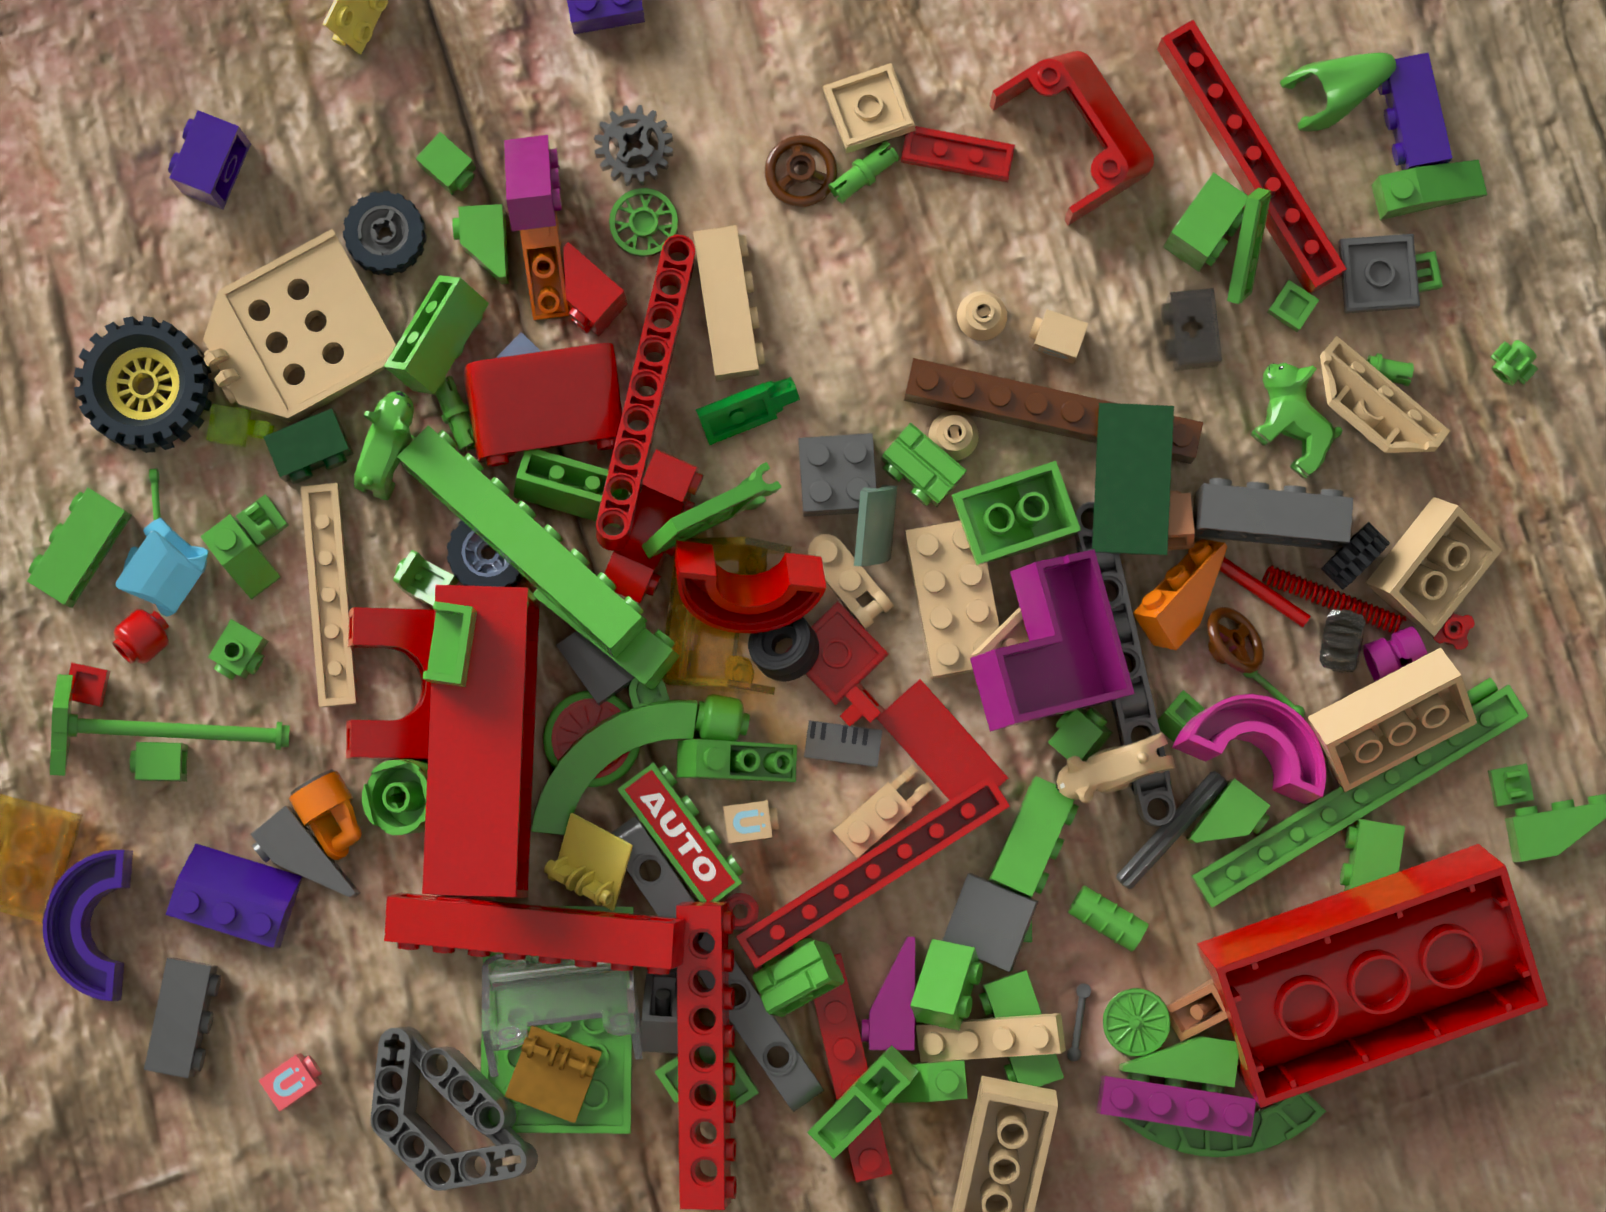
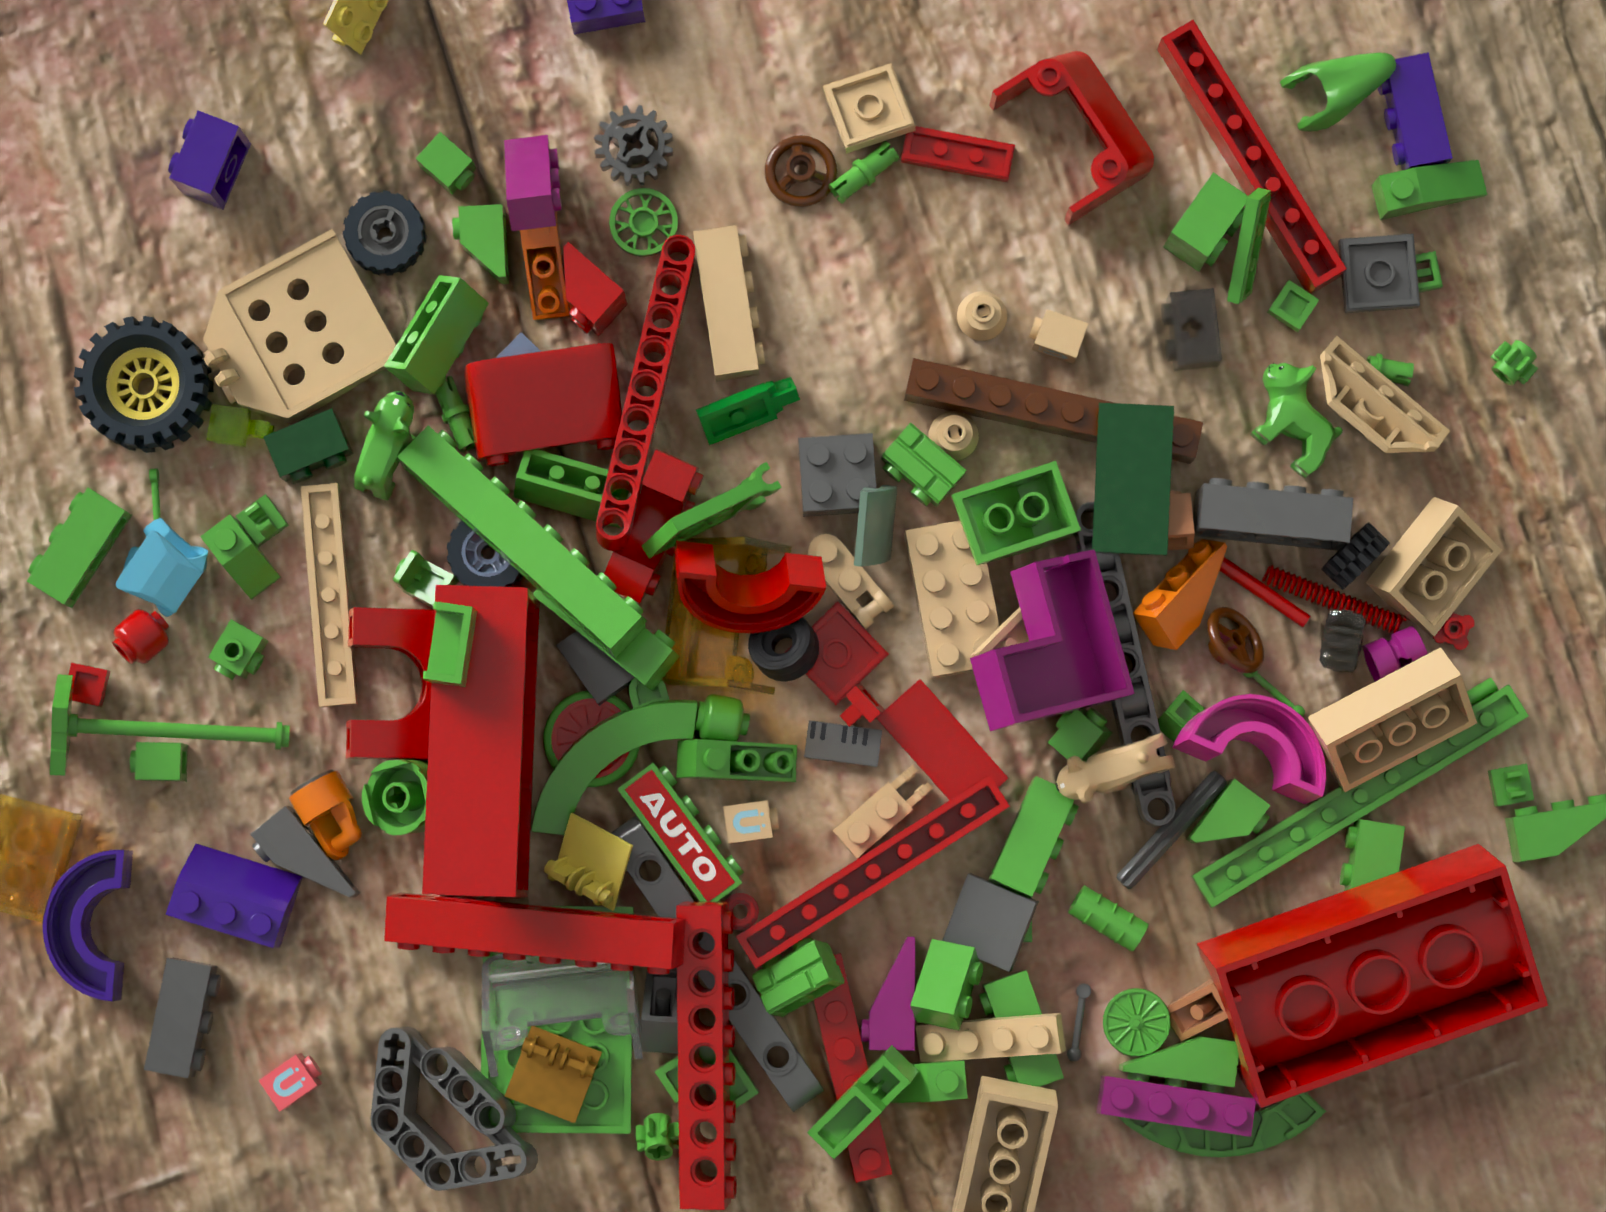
none -> bright green gear [636,1113,679,1161]

